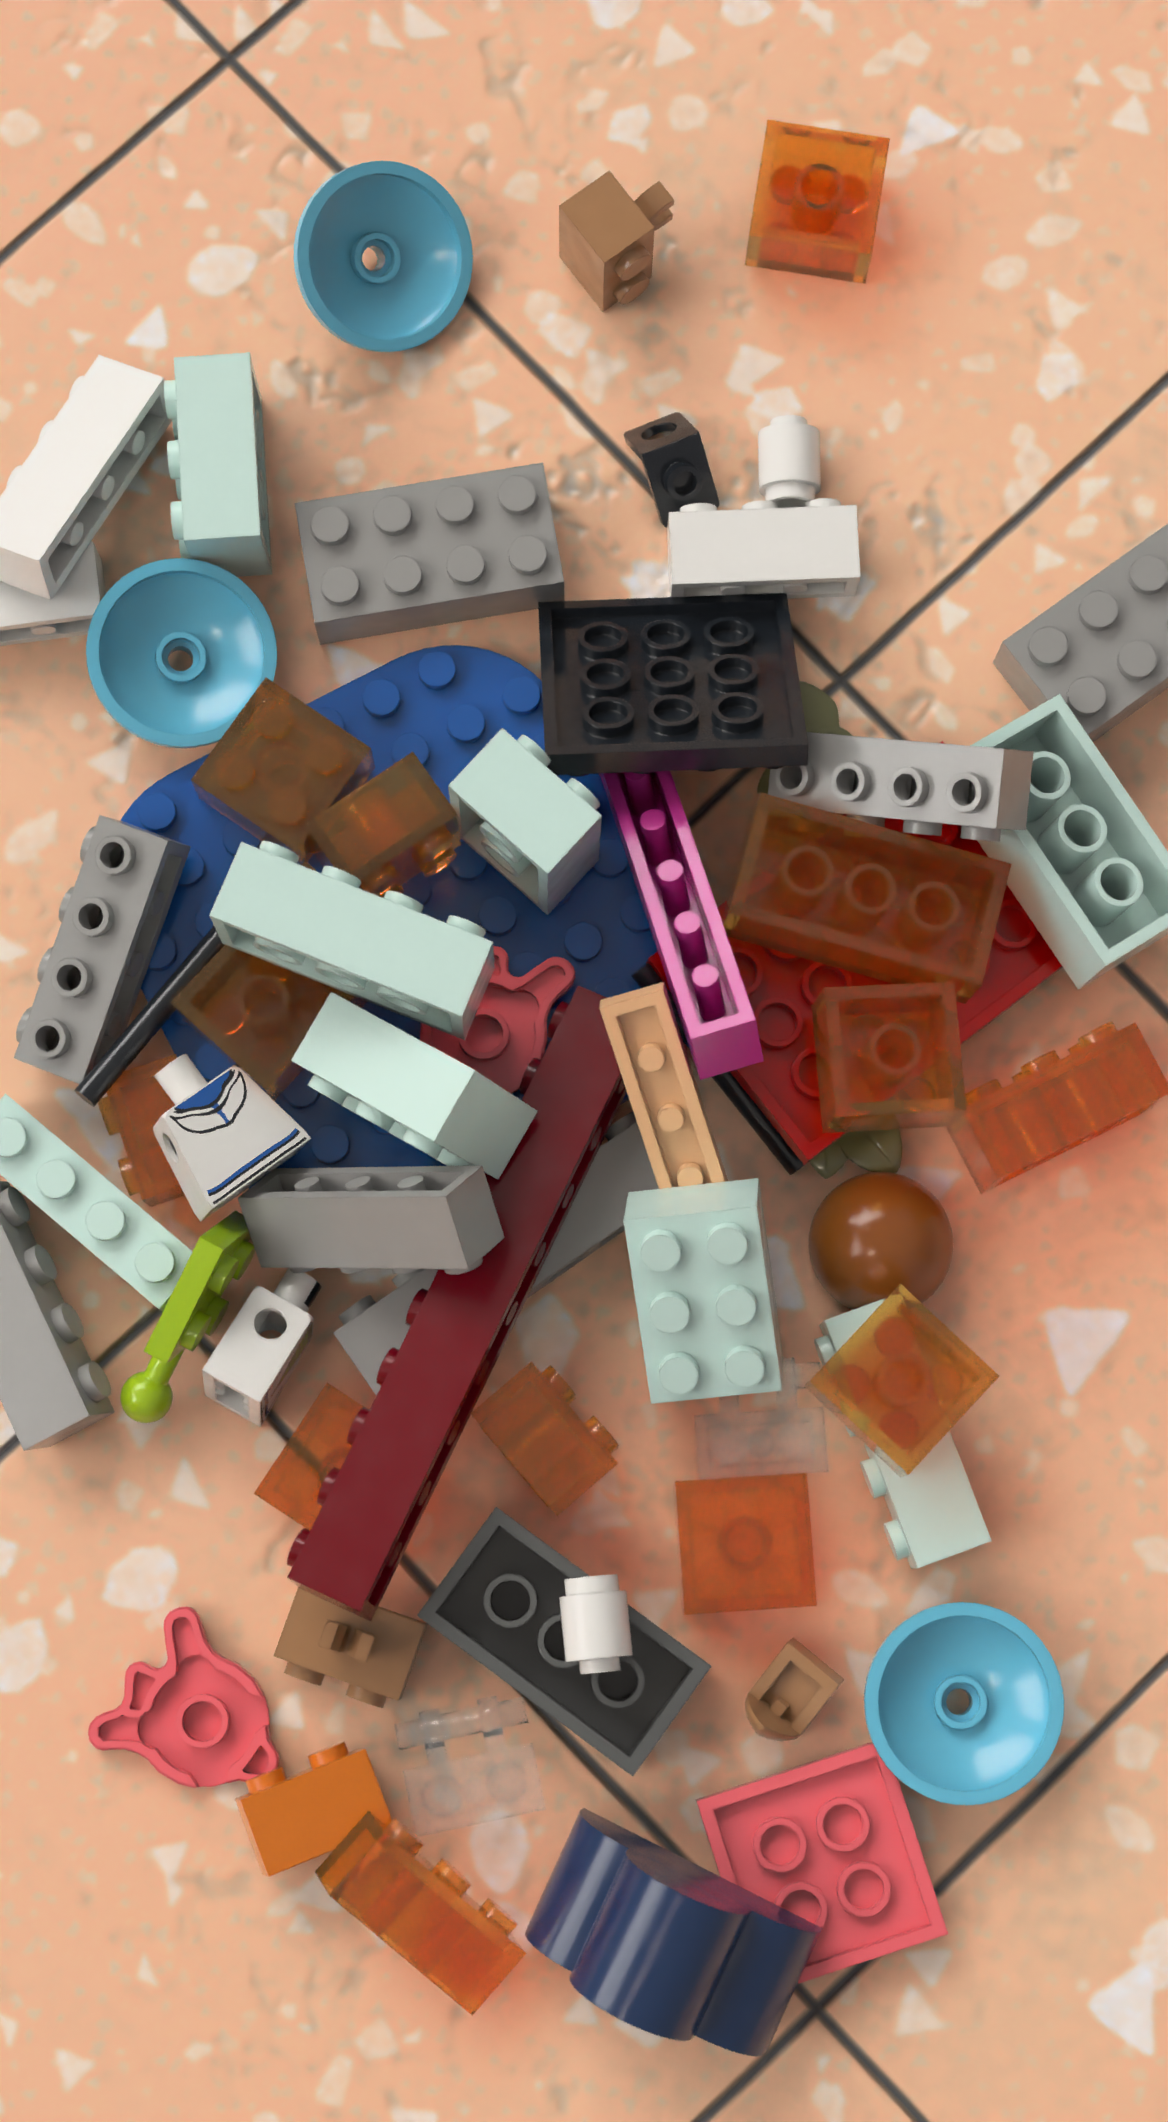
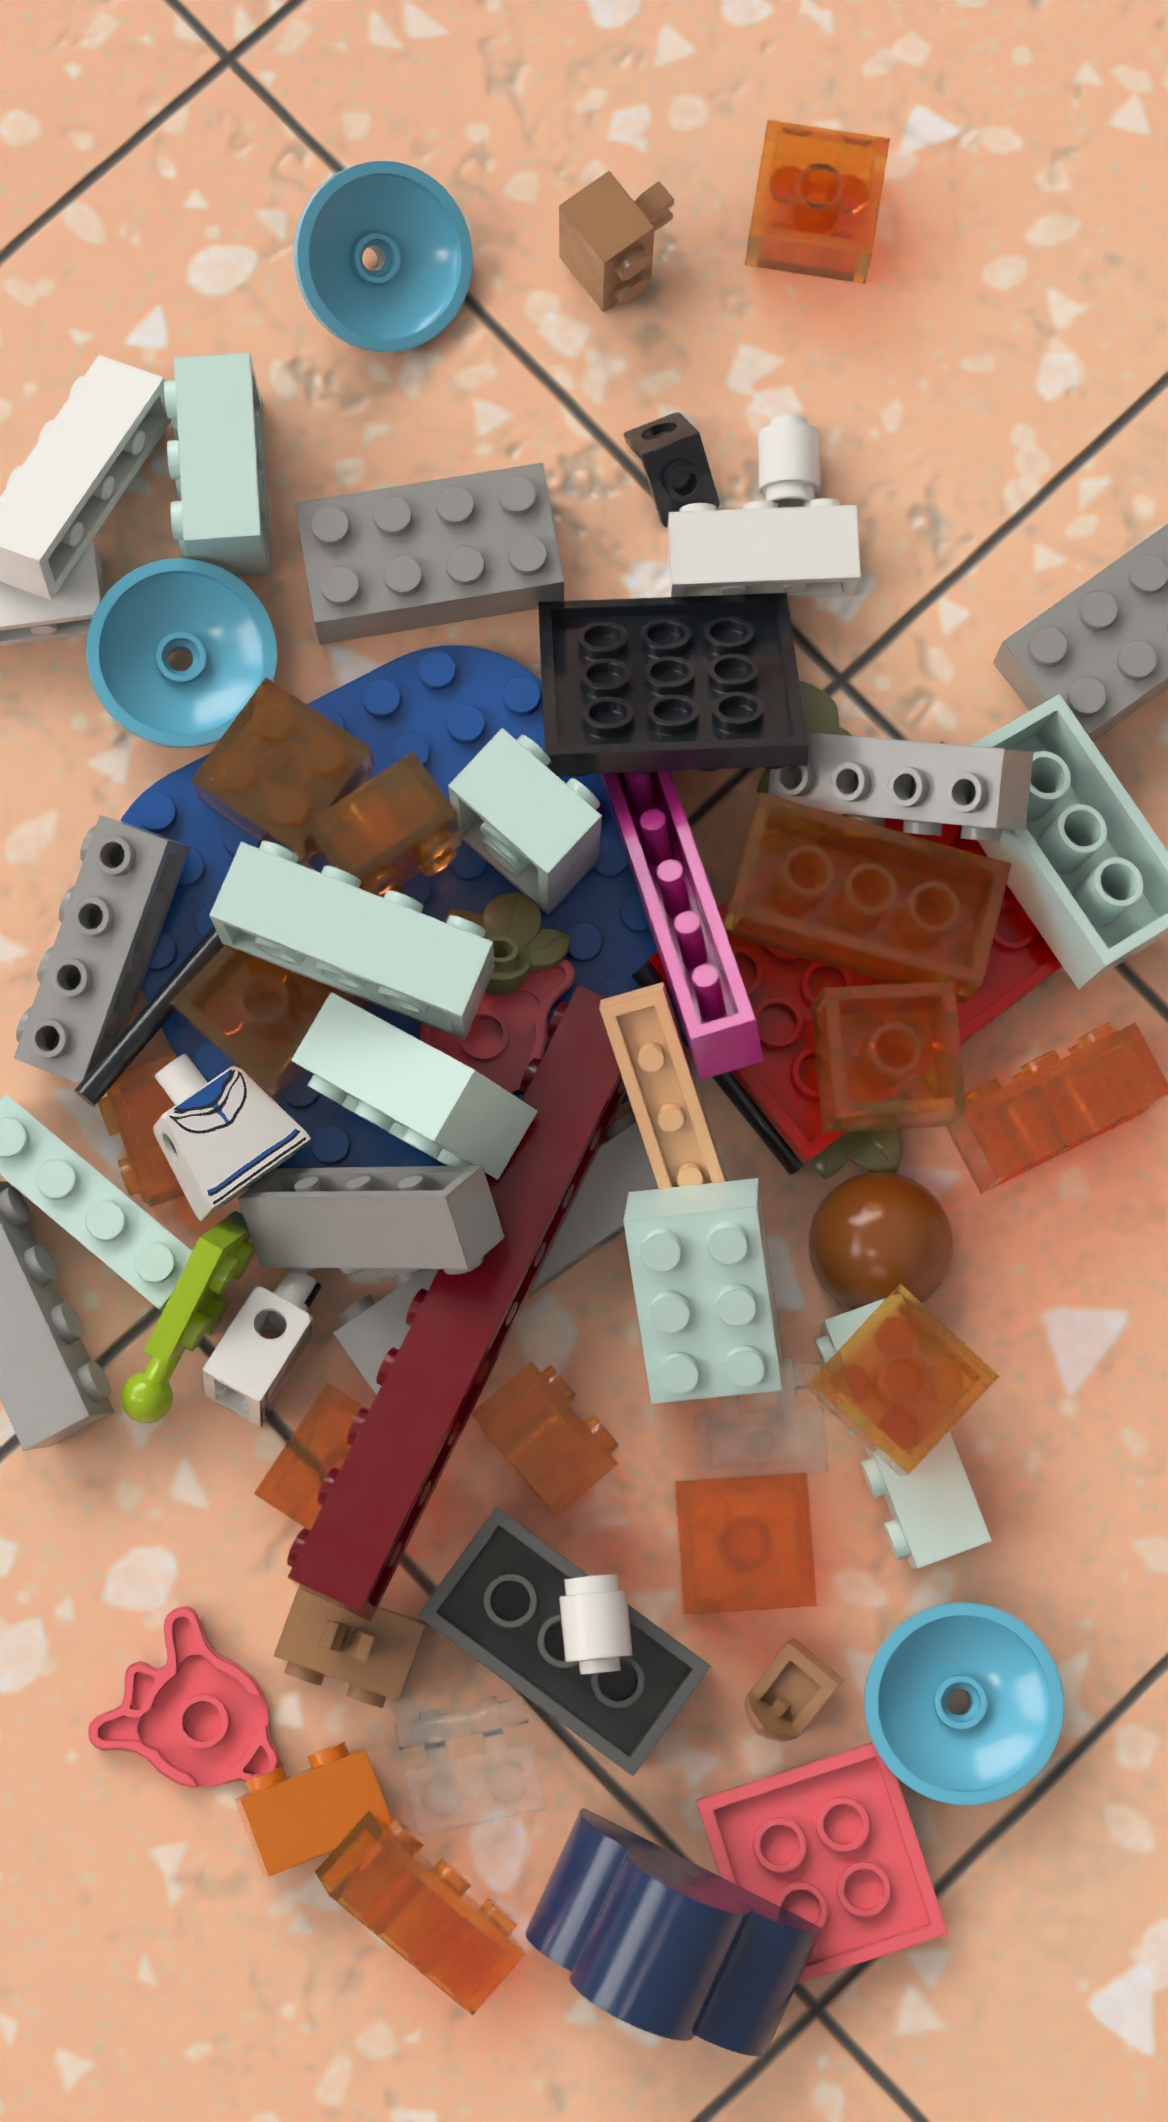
none -> olive plate [444,893,570,995]

